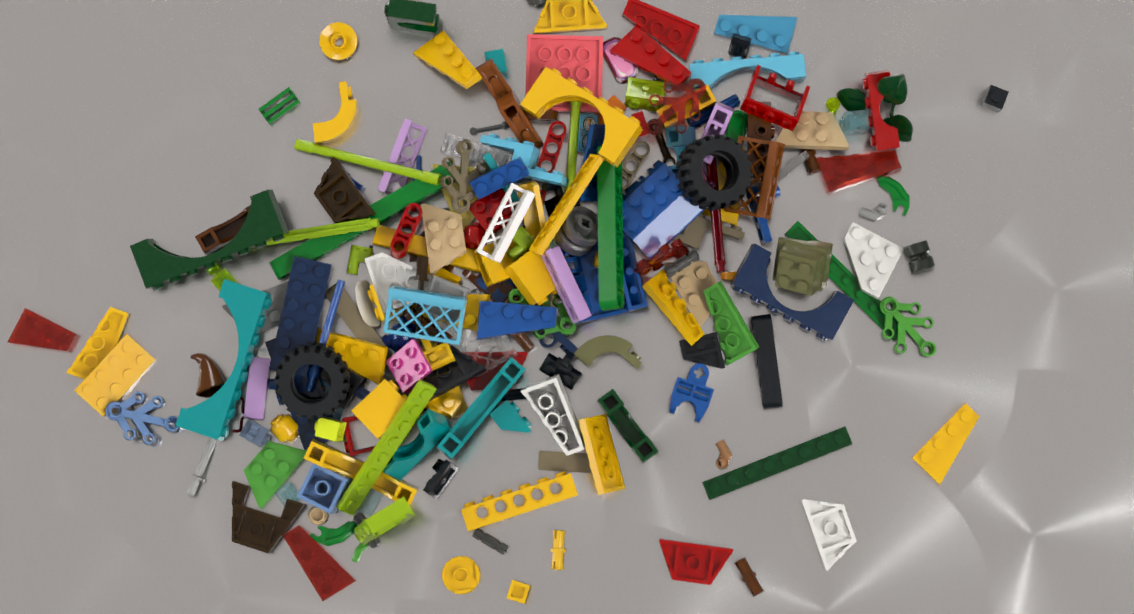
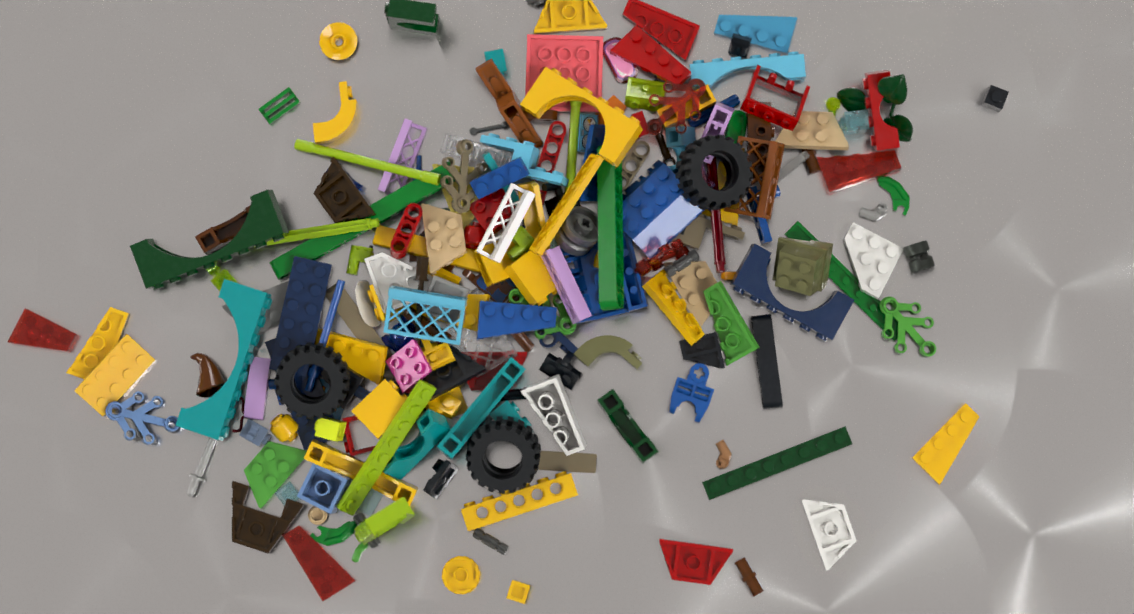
yellow wing [413,30,482,89] -> none
yellow pin [550,530,566,570] -> none
yellow plate [579,414,625,495] -> none
none -> black tyre [466,416,541,494]

